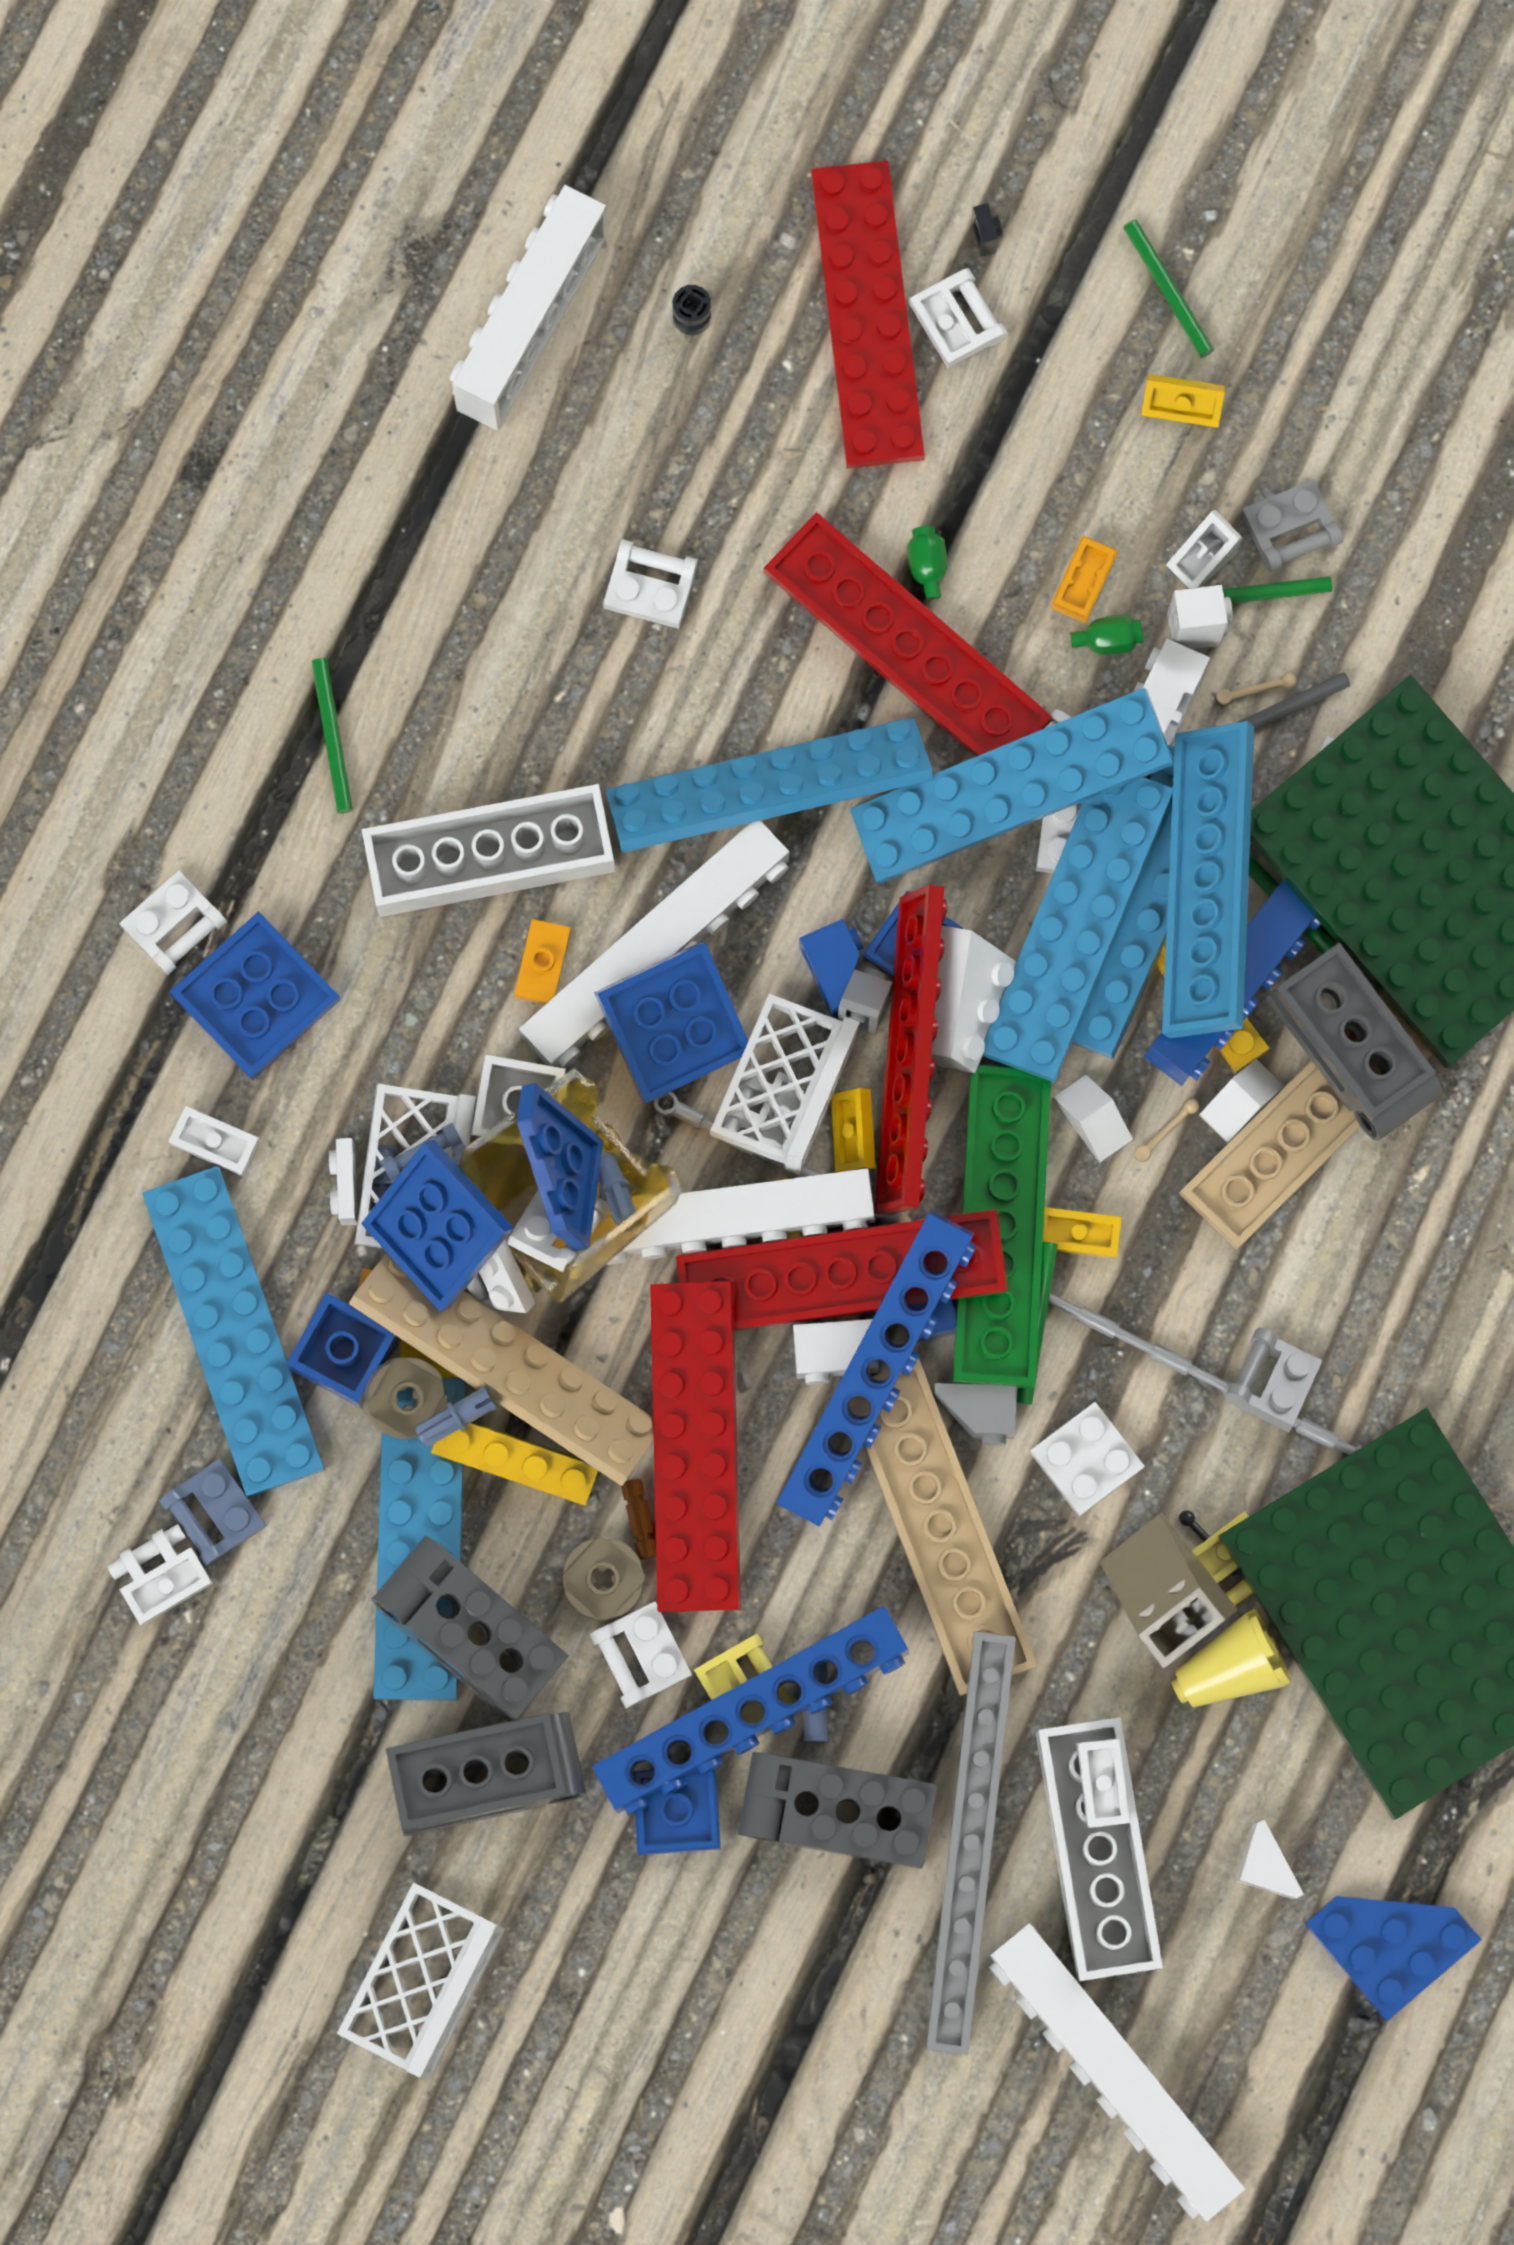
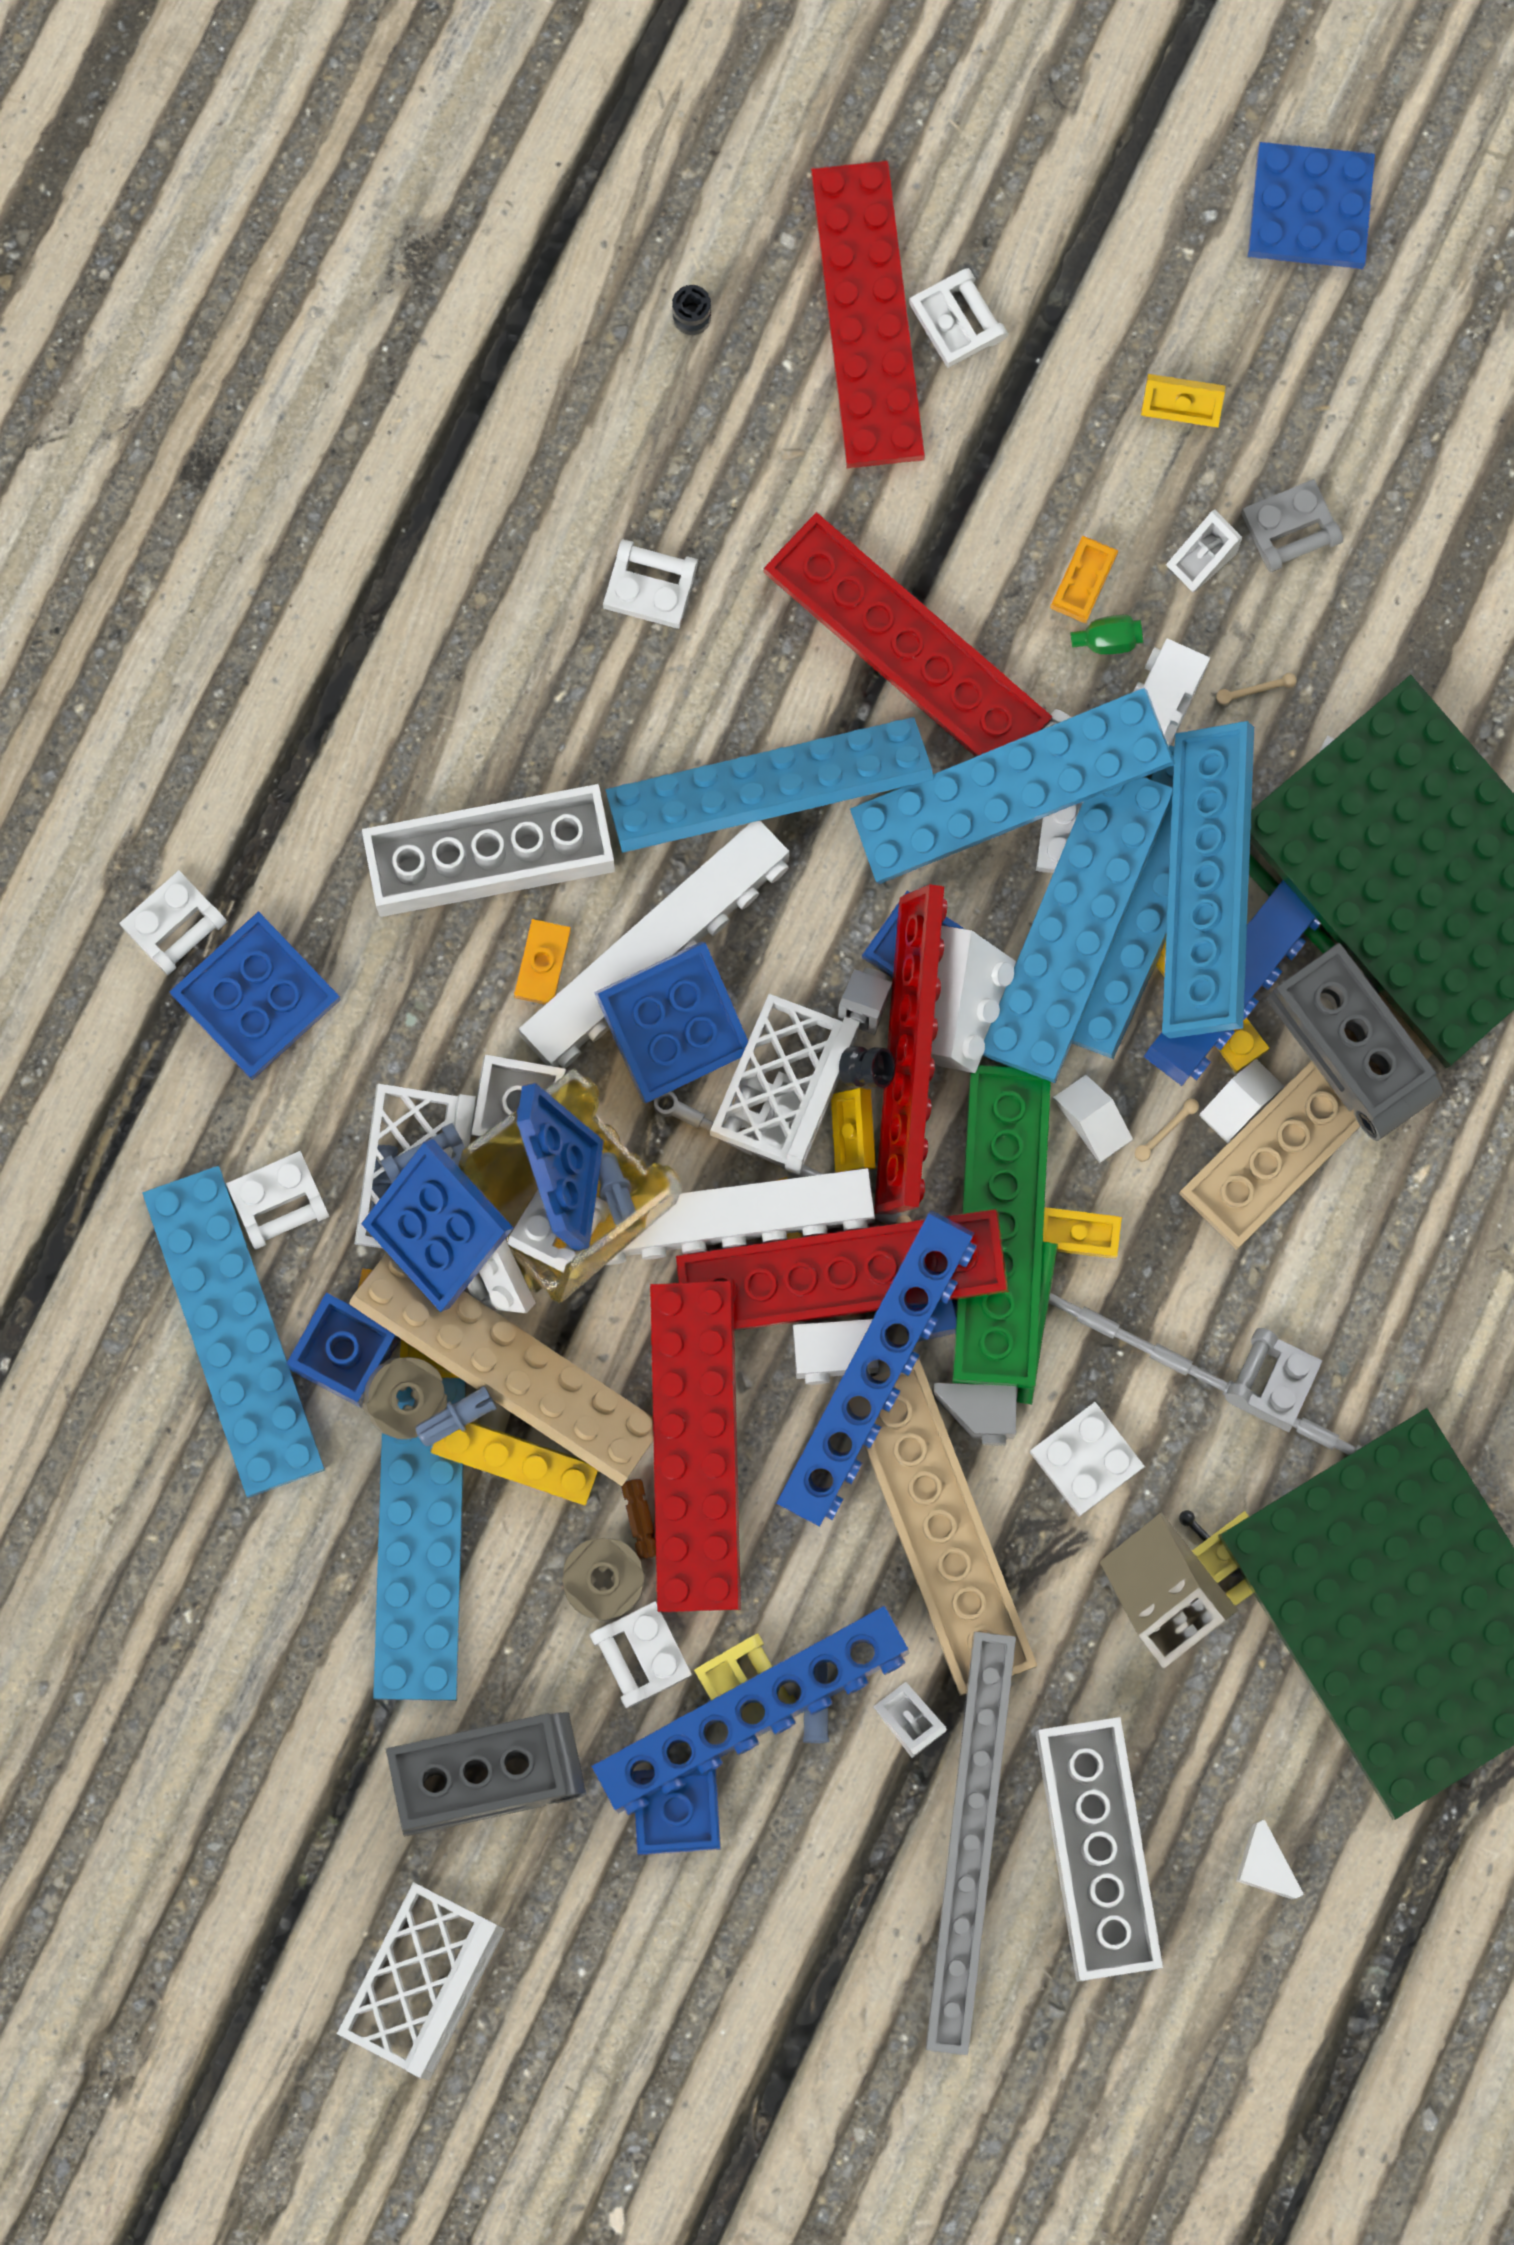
white plate [107,1524,213,1626] -> none
sand blue plate [159,1458,267,1568] -> none
white plate [168,1106,260,1176] -> none
green bar [311,658,353,814] -> none
white plate [329,1138,358,1225] -> none
dark grey hinge [371,1536,569,1722] -> none
white brick [450,185,608,431] -> none
dark grey hinge [738,1752,937,1869] -> none
blue slope [799,919,863,1018] -> none
green plant [907,526,947,600] -> none
black plate [971,203,1003,257] -> none
white brick [989,1923,1245,2222] -> none
white plate [1077,1739,1130,1828] -> none
green bar [1123,219,1214,358] -> none
white brick [1167,585,1233,649] -> none
light yellow cone [1171,1608,1292,1708] -> none
green bar [1223,576,1332,604] -> none
dark grey bar [1236,672,1351,731] -> none
blue plate [1304,1896,1481,2021] -> none
none -> white plate [226,1151,330,1250]
none -> black wheel [839,1046,896,1088]
none -> white slope [873,1682,947,1758]
none -> blue plate [1247,142,1375,269]

